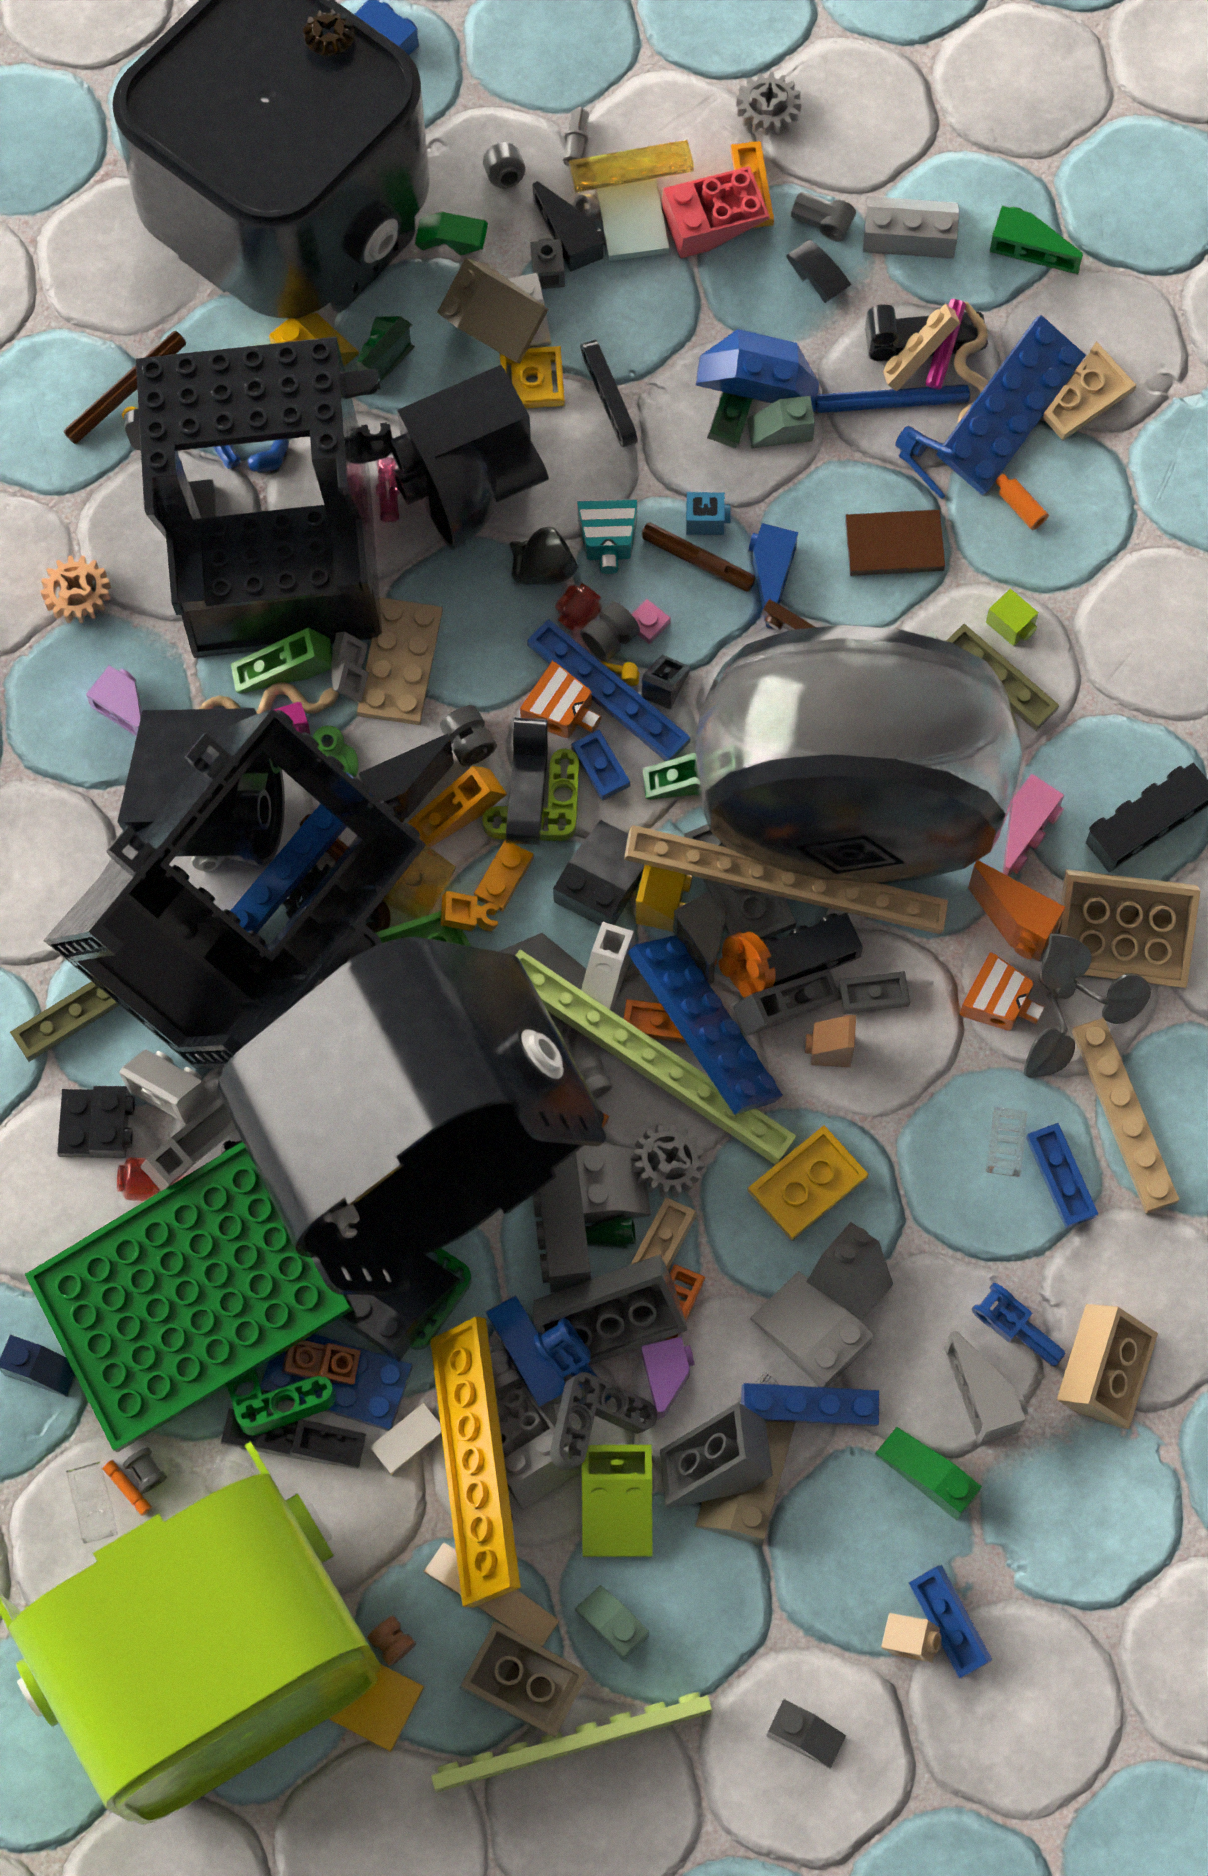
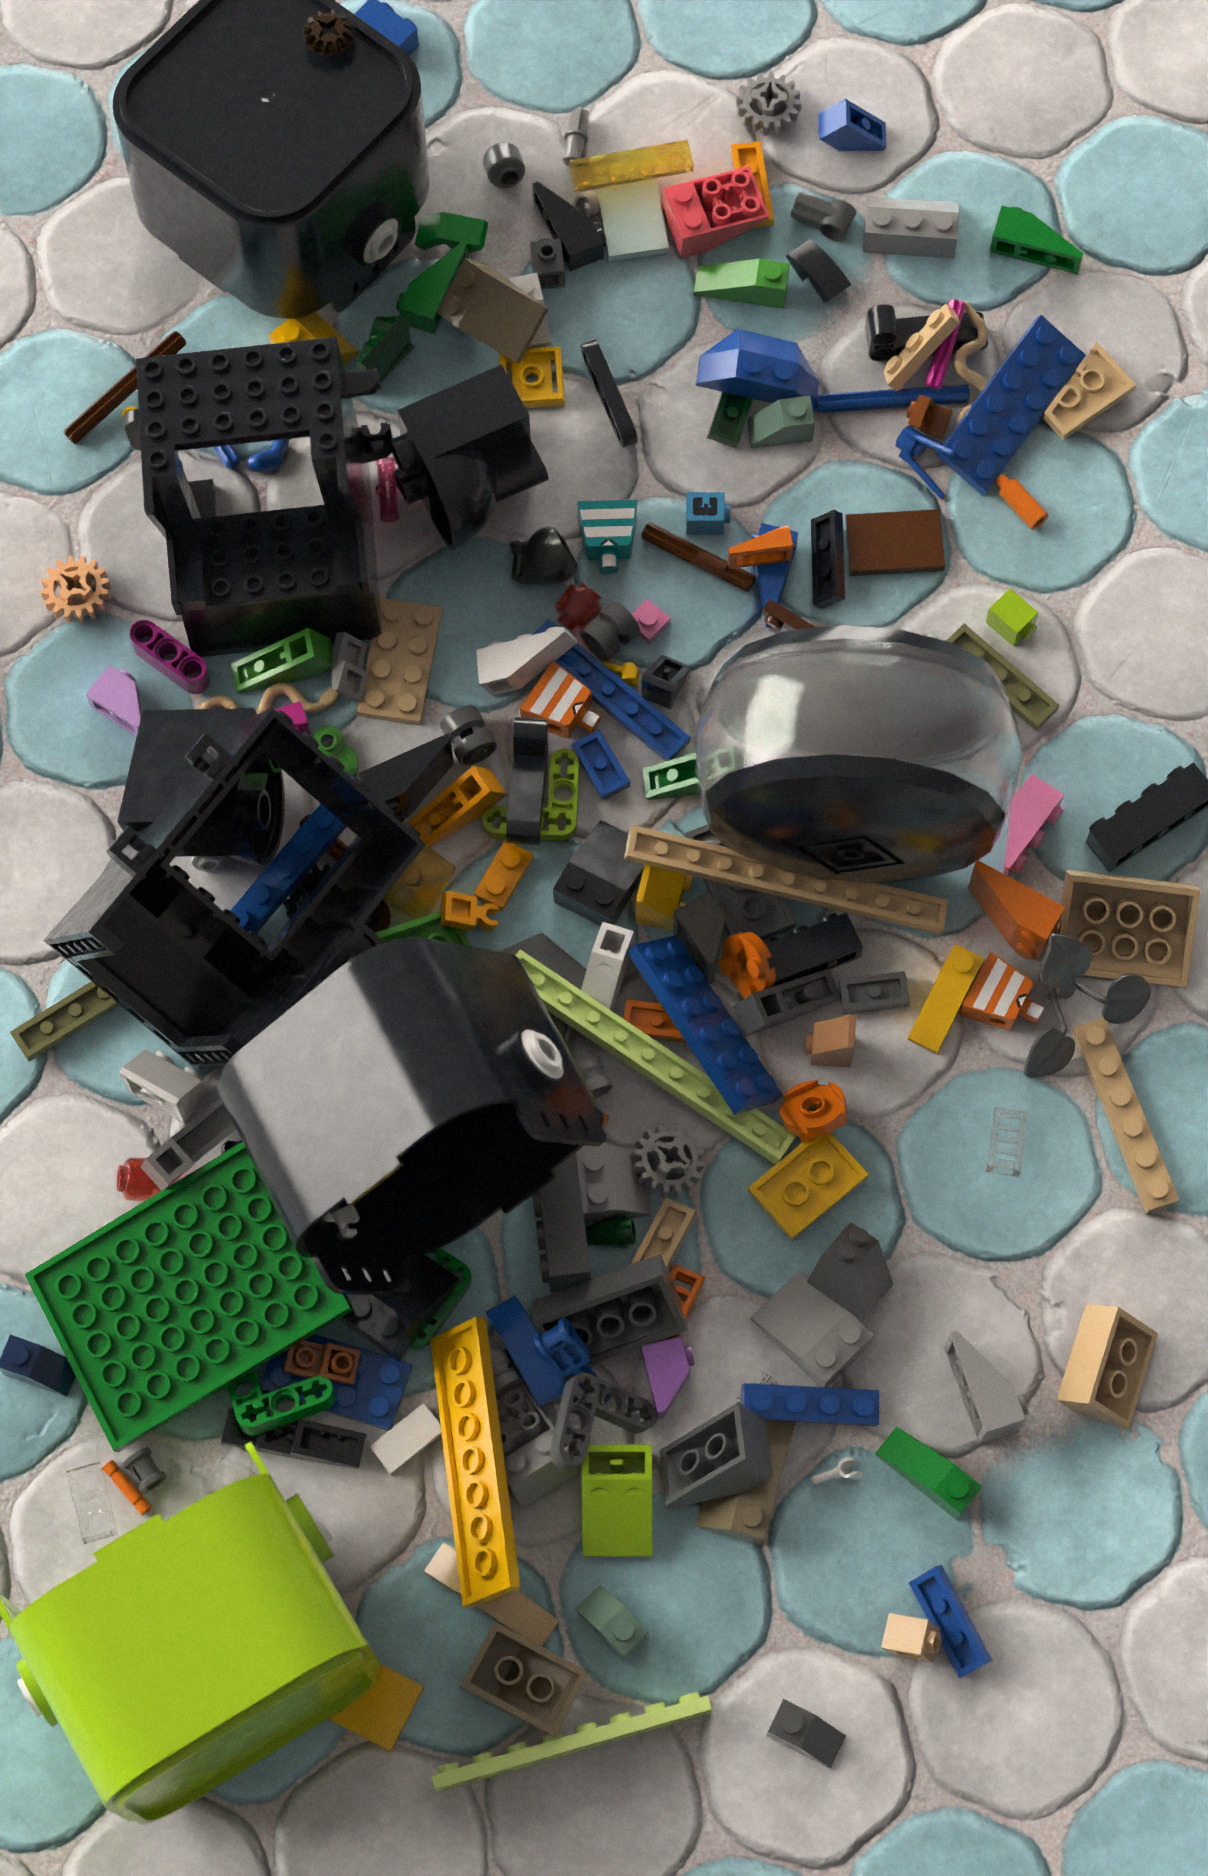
black plate [57,1086,135,1158] -> none
nougat wheel [367,1615,416,1666] -> none
blue connector [972,1283,1065,1367] -> none
blue plate [1026,1123,1098,1229] -> none
none -> magenta beam [129,619,210,694]
none -> green slope [396,242,469,335]
none -> white slope [476,627,577,696]
none -> bright green slope [693,259,790,309]
none -> orange slope [728,525,793,569]
none -> orange plate [779,1080,848,1142]
none -> black plate [811,510,845,609]
none -> white hand [812,1457,863,1485]
none -> blue slope [819,99,886,151]
none -> dark orange bracket [906,394,953,439]
none -> yellow slope [907,944,985,1054]

